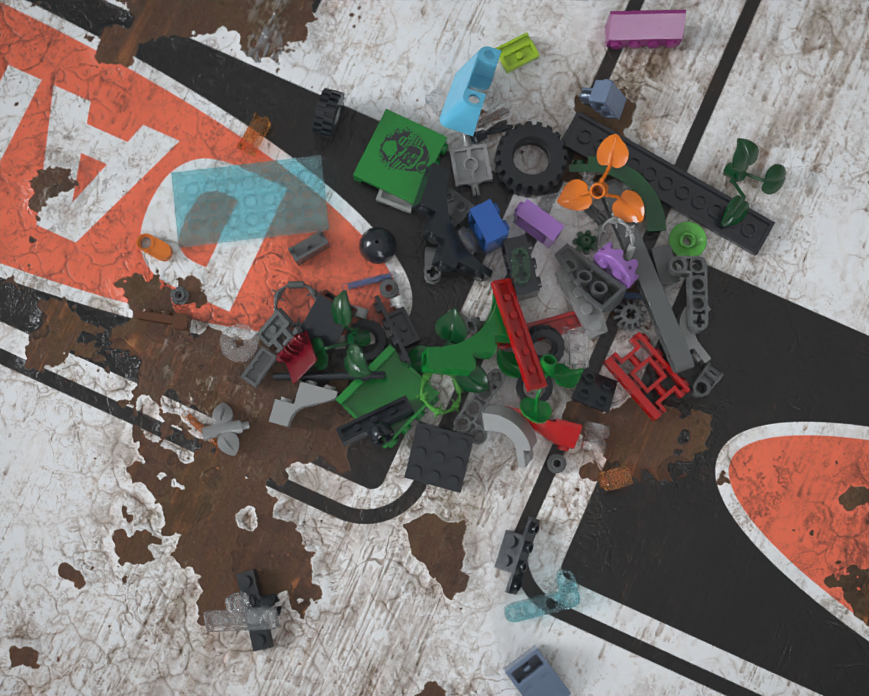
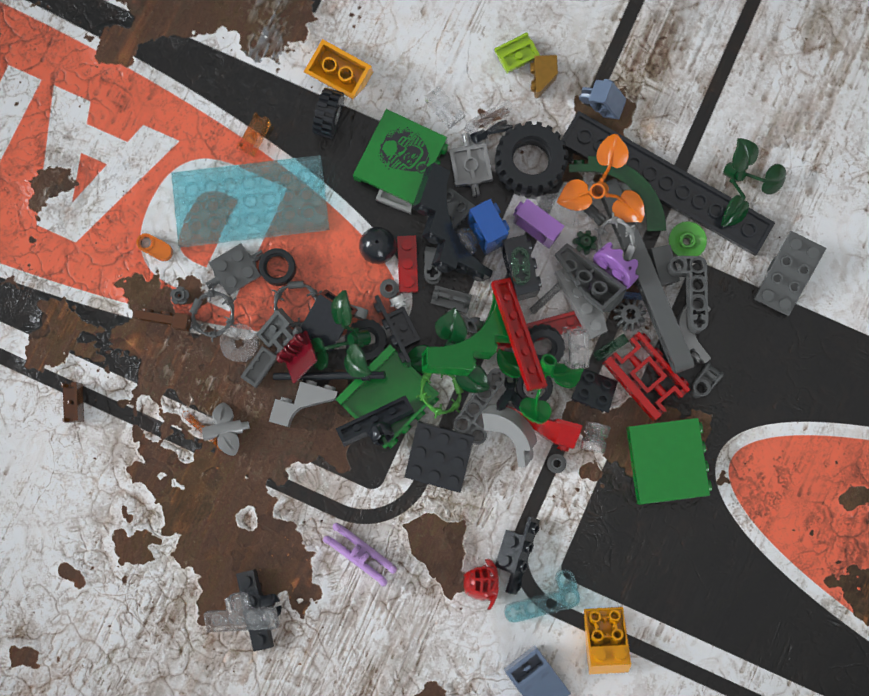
dark grey hinge [288,230,330,266] -> none
medium blue piece [342,271,397,291] -> none
medium azure windscreen [439,46,501,136] -> none
clear orange brick [598,465,634,491] -> none
slope [605,10,686,49] -> none
none -> reddish brown hinge [61,382,84,423]
none -> dark grey piece [189,286,237,342]
none -> dark grey plate [205,243,263,295]
none -> black tyre [259,248,296,286]
none -> light orange slope [304,39,373,99]
none -> lavender piece [323,523,397,586]
none -> red plate [397,235,418,293]
none -> dark grey hinge [431,285,472,313]
none -> red piece [463,558,499,610]
none -> black piece [496,377,522,412]
none -> light grey piece [527,282,562,316]
none -> pearl gold slope [530,55,558,98]
none -> light orange slope [584,607,631,674]
none -> clear green piece [593,334,629,362]
none -> green panel [626,418,712,504]
none -> dark grey plate [753,231,827,316]

